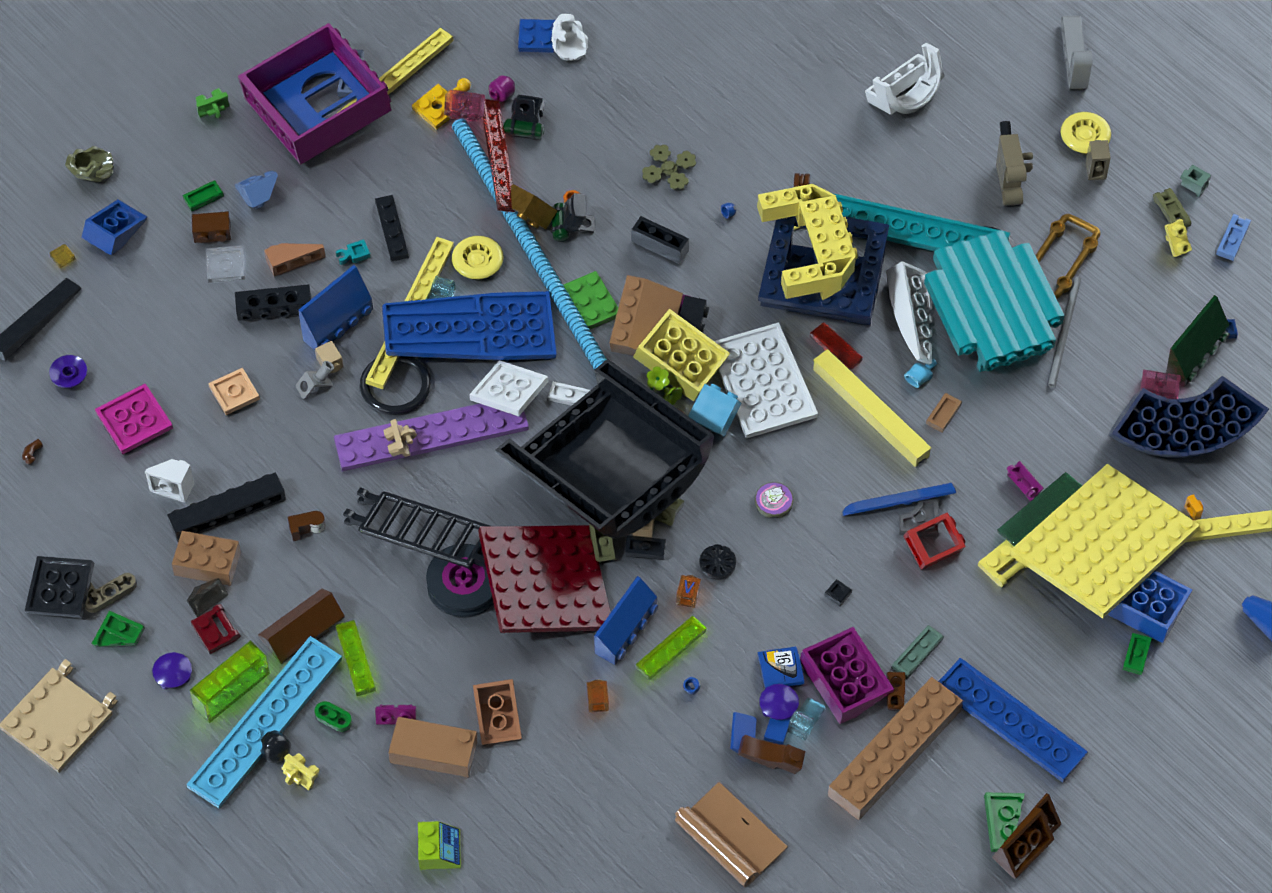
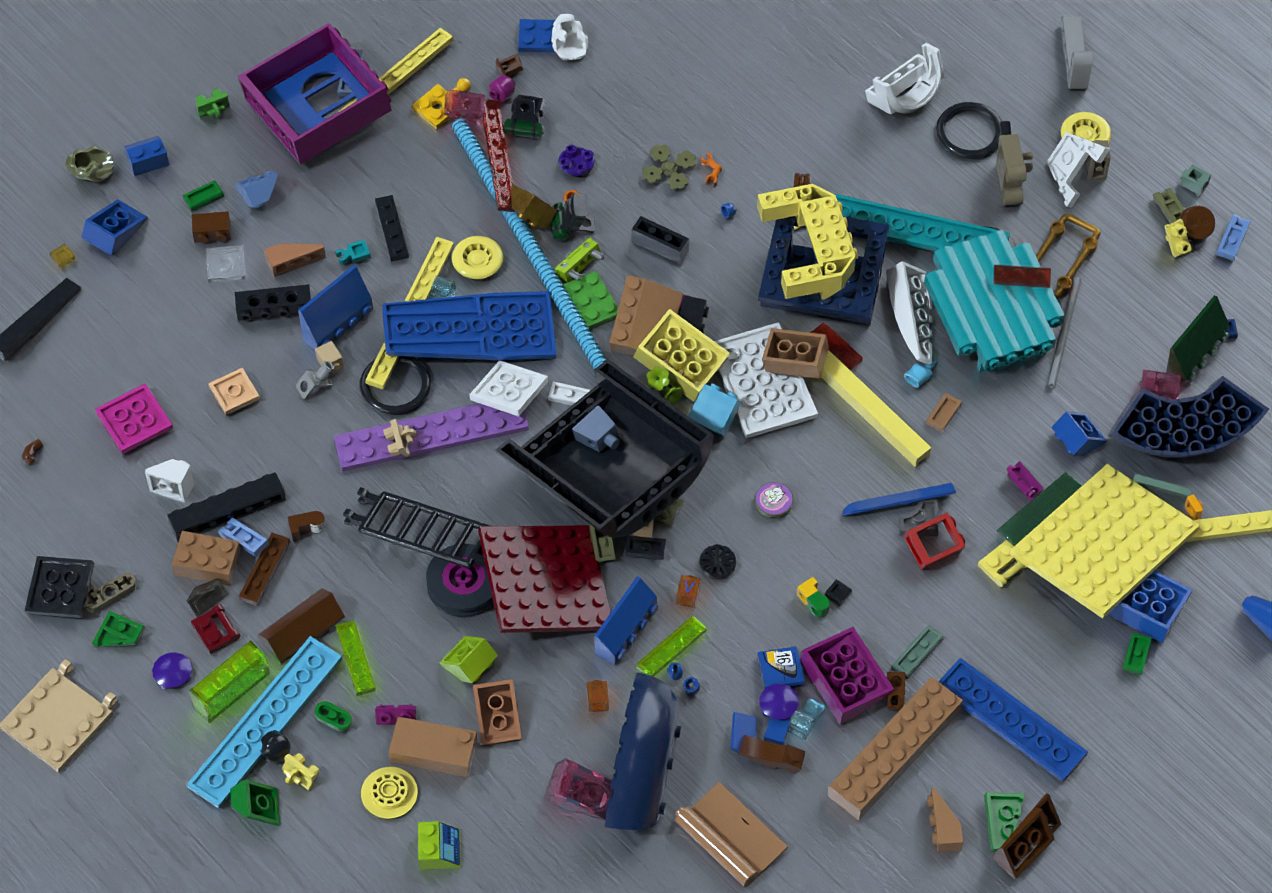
dark purple dish [49,355,87,388] -> none
none -> blue slope [123,136,169,176]
none -> medium blue plate [218,518,269,557]
none -> green slope [230,779,280,826]
none -> reddish brown plate [239,533,290,606]
none -> light yellow wheel [361,767,418,819]
none -> lime slope [439,636,498,683]
none -> reddish brown plate [496,53,524,77]
none -> clear pink slope [544,758,613,820]
none -> lime piece [555,237,605,283]
none -> dark purple dish [558,145,595,176]
none -> sand blue torso [572,405,620,452]
none -> dark blue brick [604,673,682,830]
none -> blue hinge [667,663,683,680]
none -> orange arm [700,152,722,187]
none -> medium nougat brick [762,328,829,379]
none -> leg [797,577,829,617]
none -> medium nougat slope [927,788,963,852]
none -> black wedge [936,102,1002,159]
none -> clear red tile [993,265,1051,288]
none -> white wing [1047,132,1110,208]
none -> blue slope [1051,411,1107,456]
none -> sand green tile [1133,474,1191,499]
none -> reddish brown head [1179,205,1215,240]

